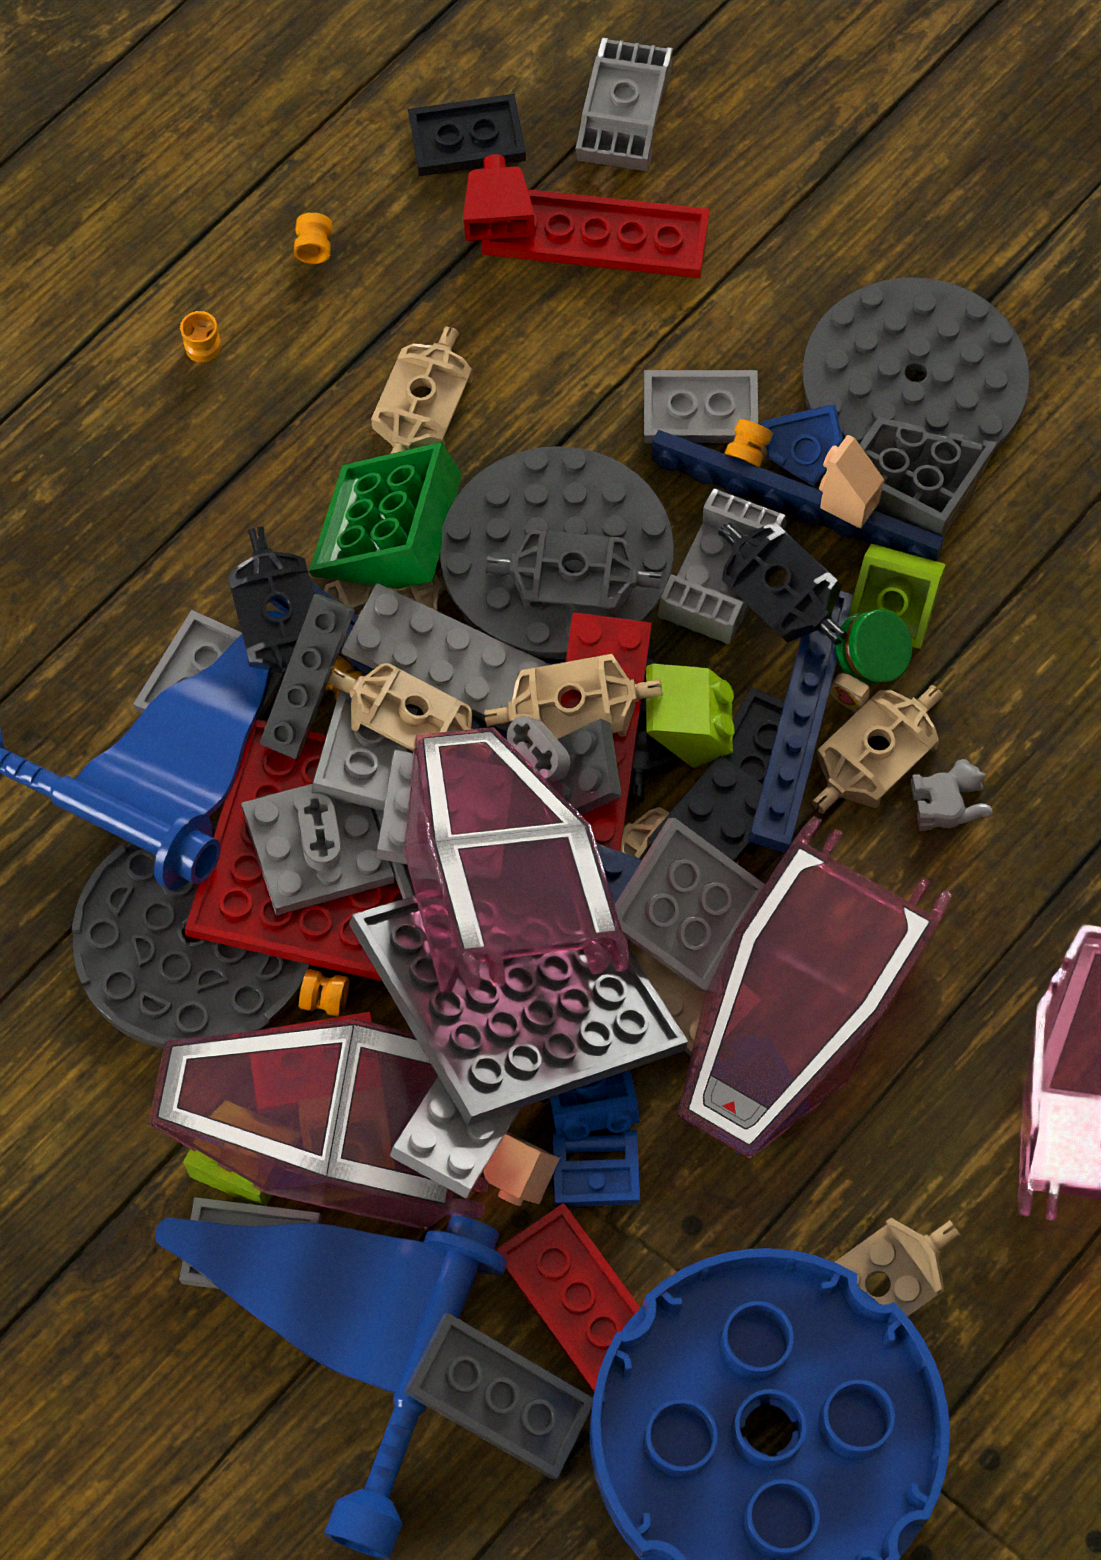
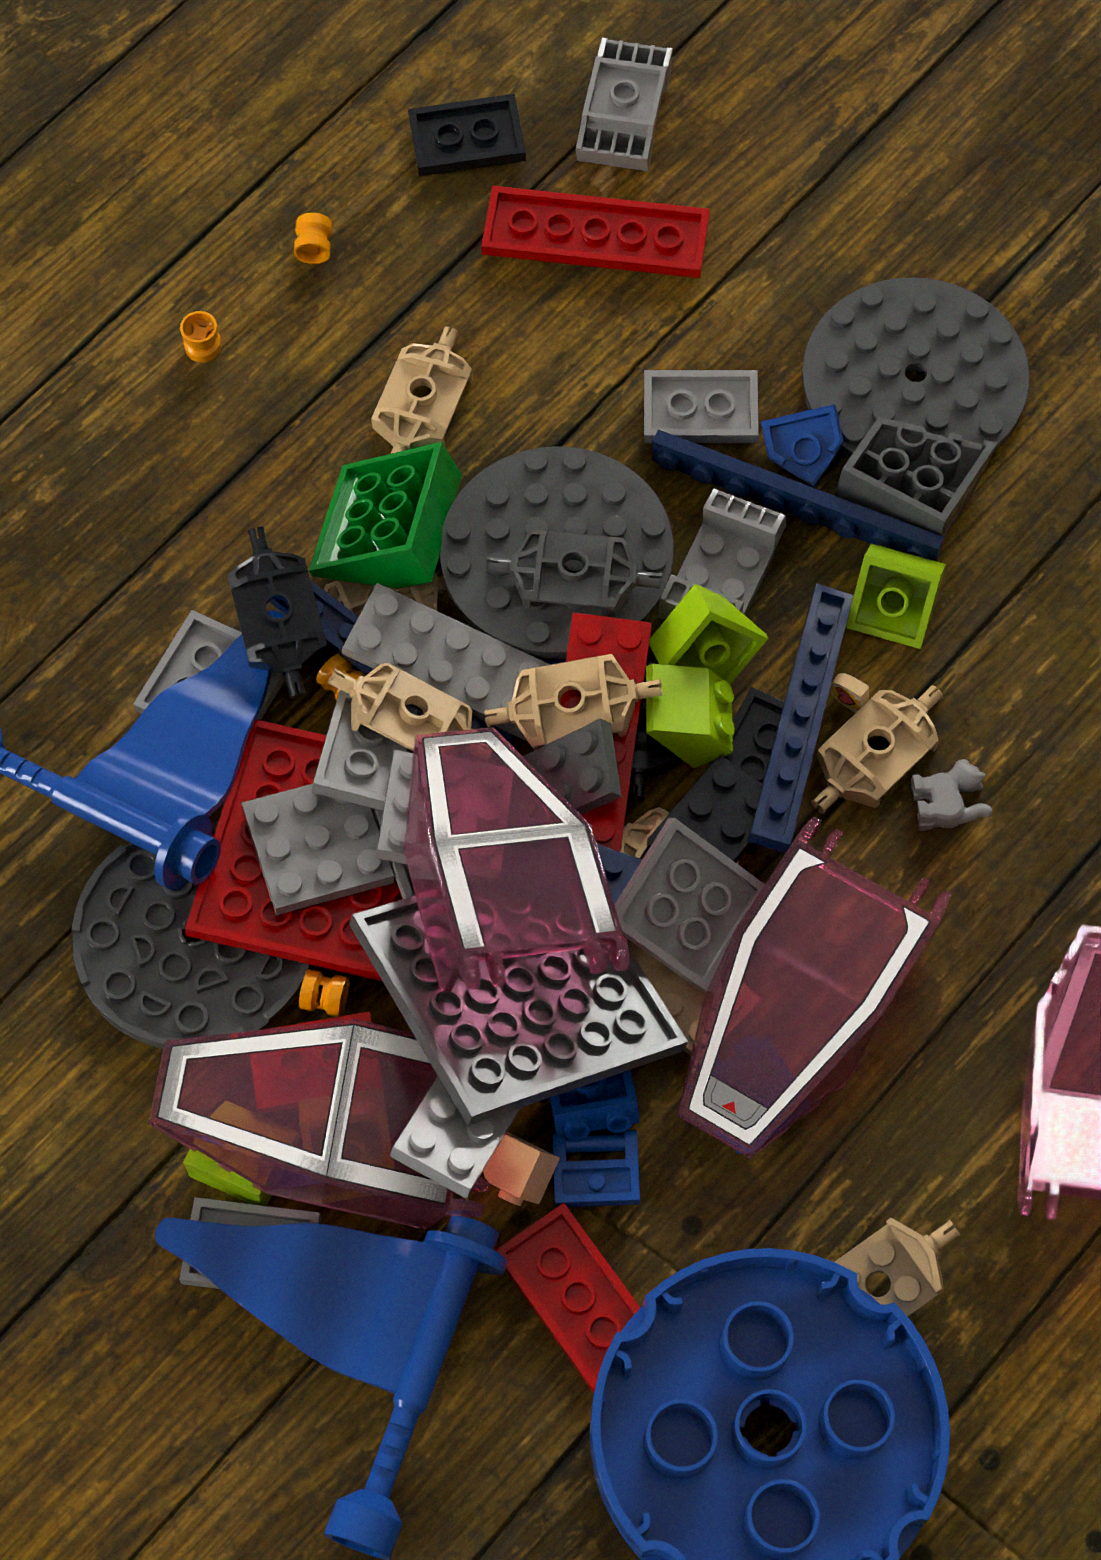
dark grey plate [259,594,355,759] -> none
light grey beam [298,793,341,871] -> none
dark grey plate [403,1313,593,1479] -> none
red torso [463,154,535,241] -> none
light grey beam [507,716,571,782] -> none
black plate [718,522,847,645] -> none
light orange wheel [724,419,773,467] -> none
light nougat slope [819,435,884,529] -> none
green head [836,609,912,685] -> none
none -> lime slope [649,584,769,684]

